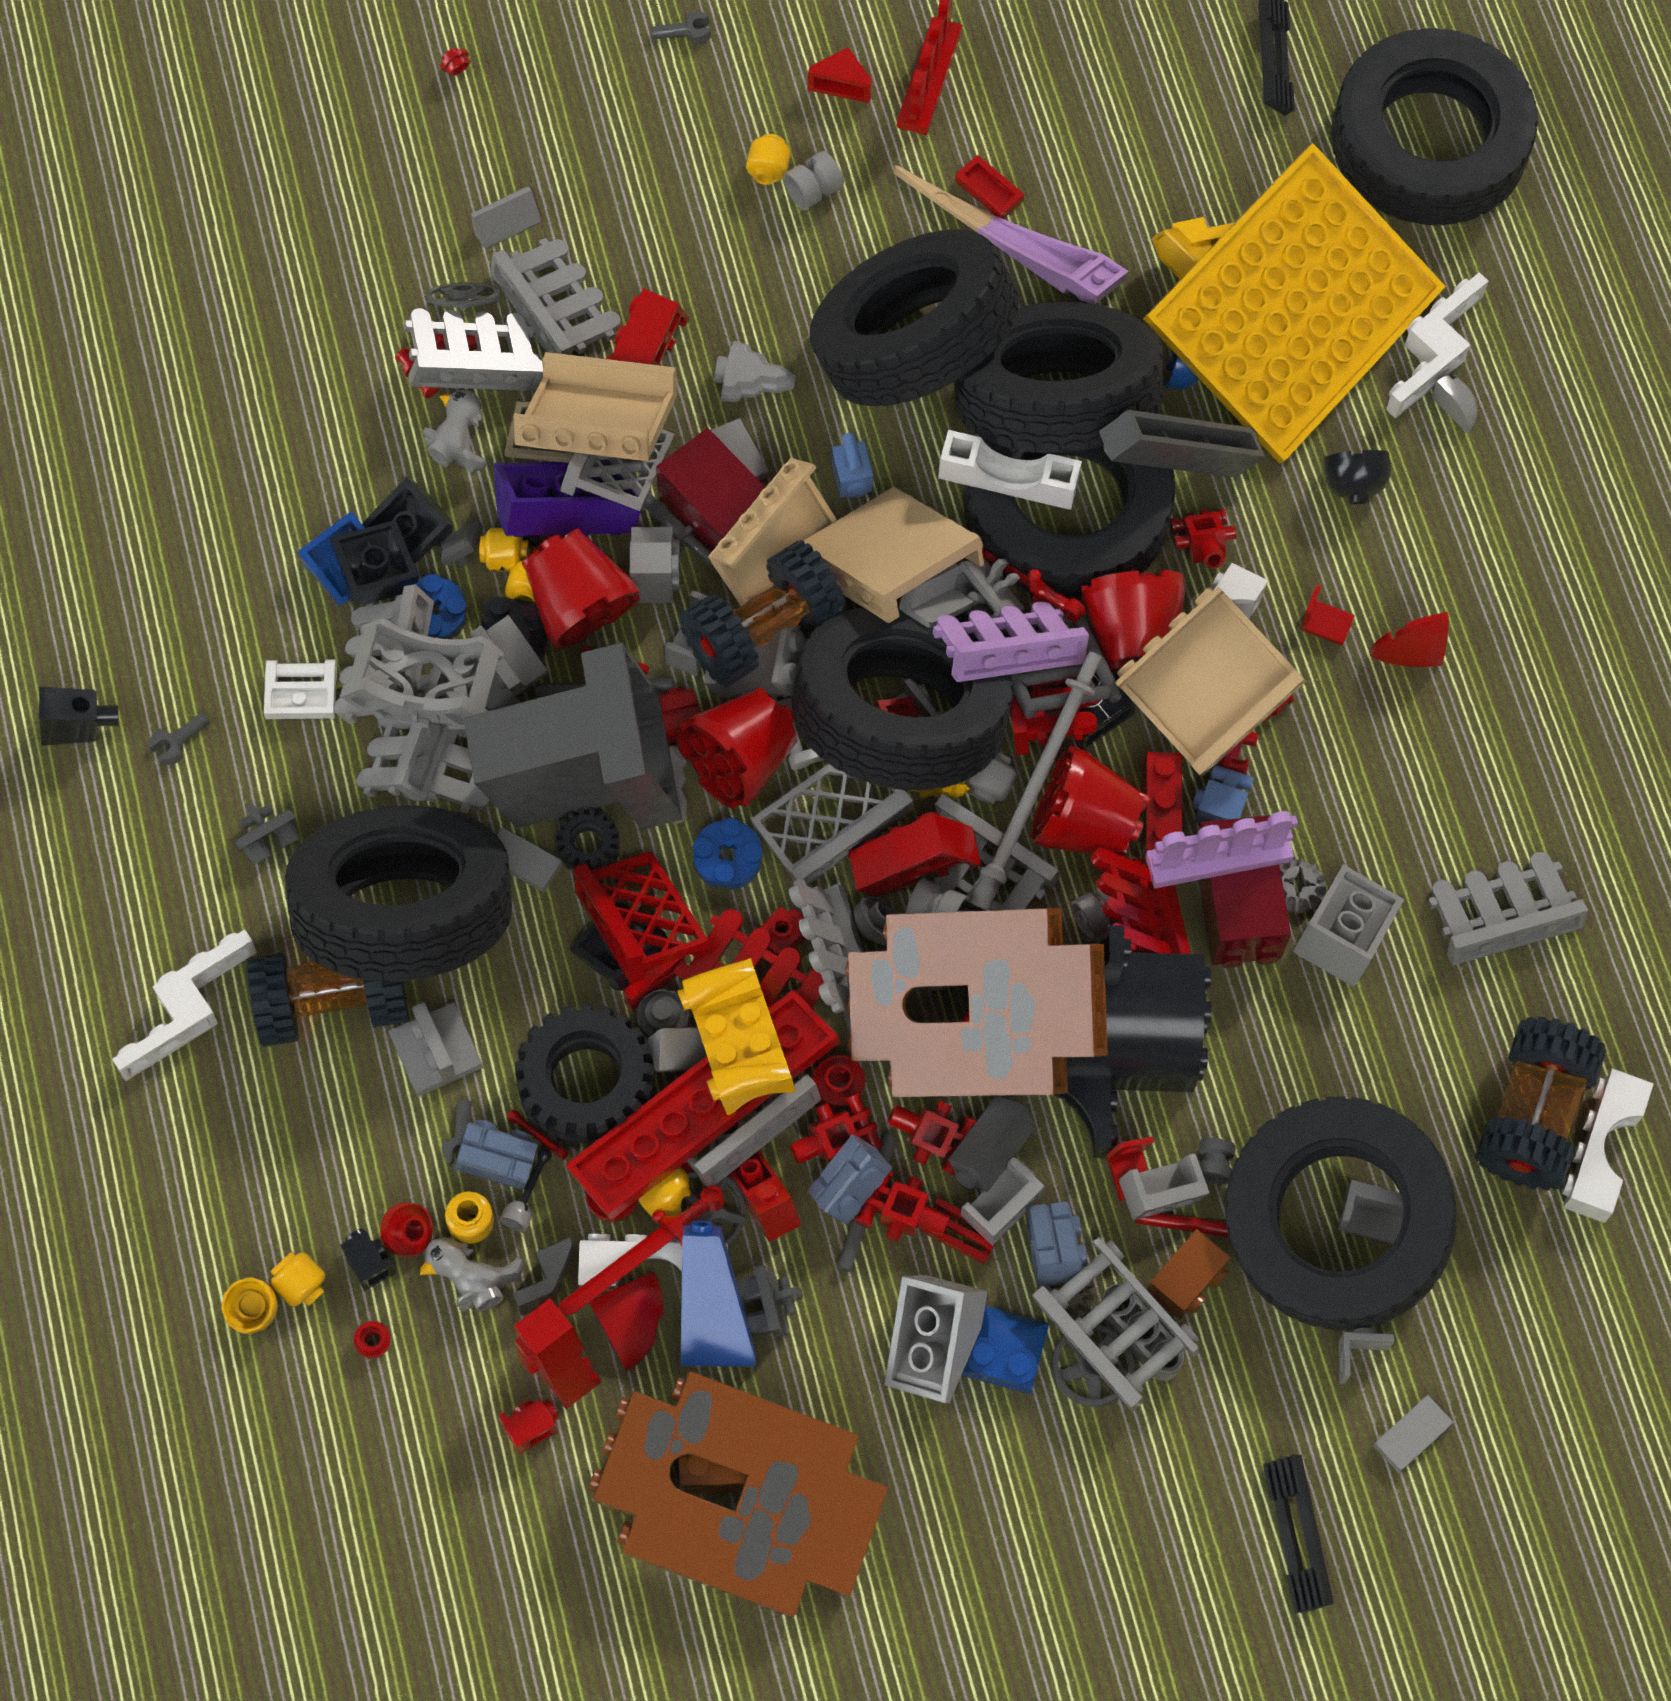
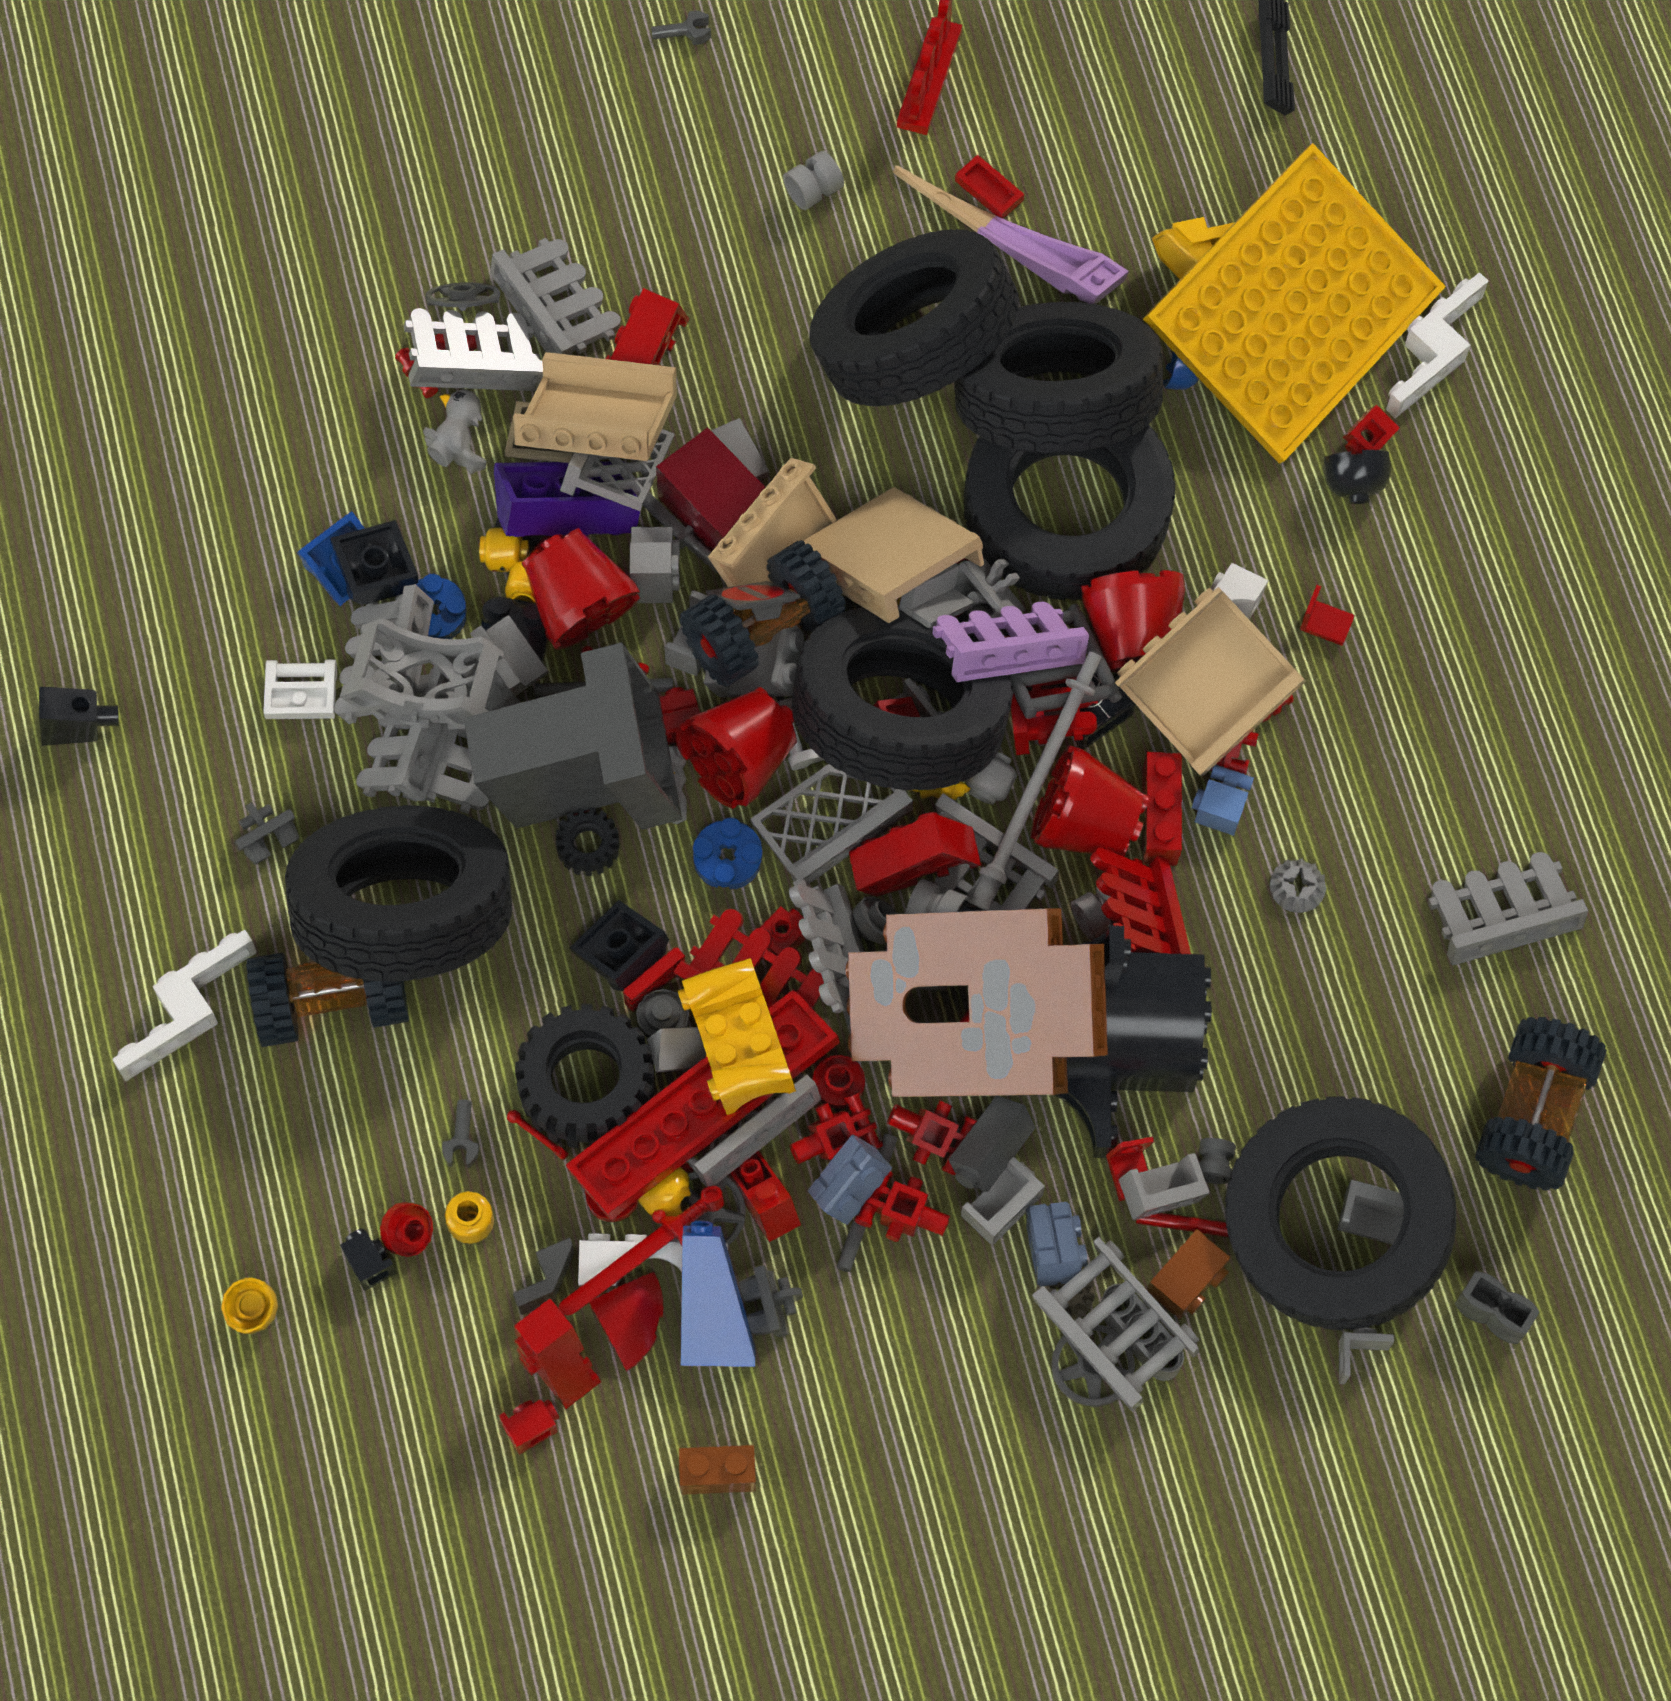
dark grey bar [148,712,210,765] -> none
yellow head [270,1252,325,1307] -> none
red plate [353,1321,391,1358] -> none
black slope [362,477,453,564] -> none
light grey bracket [388,1002,483,1097] -> none
light grey animal [420,1237,524,1312] -> none
dark grey piece [437,520,483,567] -> none
red plate [440,47,471,77] -> none
sand blue brick [453,1120,538,1190] -> none
light grey slope [471,187,541,248] -> none
light grey tile [497,827,562,893] -> none
hinge [499,1148,552,1232] -> none
red fence [573,851,709,984] -> none
dark orange panel [588,1371,889,1617] -> none
light grey rock [714,341,796,402] -> none
yellow head [746,134,791,185] -> none
red slope [808,47,872,103] -> none
medium blue brick [831,433,873,498] -> none
light grey slope [884,1275,988,1403] -> none
red tile [920,1197,997,1265] -> none
white arch [938,430,1082,510] -> none
blue slope [962,1306,1049,1394] -> none
red sword [982,549,1086,622] -> none
dark grey brick [1099,410,1265,477] -> none
lavender fence [1145,811,1298,888] -> none
red piece [1170,508,1237,569] -> none
dark red brick [1198,815,1291,968] -> none
black container [1263,1454,1334,1613] -> none
light grey slope [1292,864,1404,987] -> none
black tyre [1331,28,1538,226] -> none
red brick [1369,612,1449,667] -> none
light grey tile [1373,1395,1454,1473] -> none
light grey brick [1431,374,1478,433] -> none
white arch [1561,1069,1654,1223] -> none
none -> dark grey piece [706,581,800,621]
none -> red brick [1343,405,1400,454]
none -> dark grey brick [1454,1272,1540,1344]

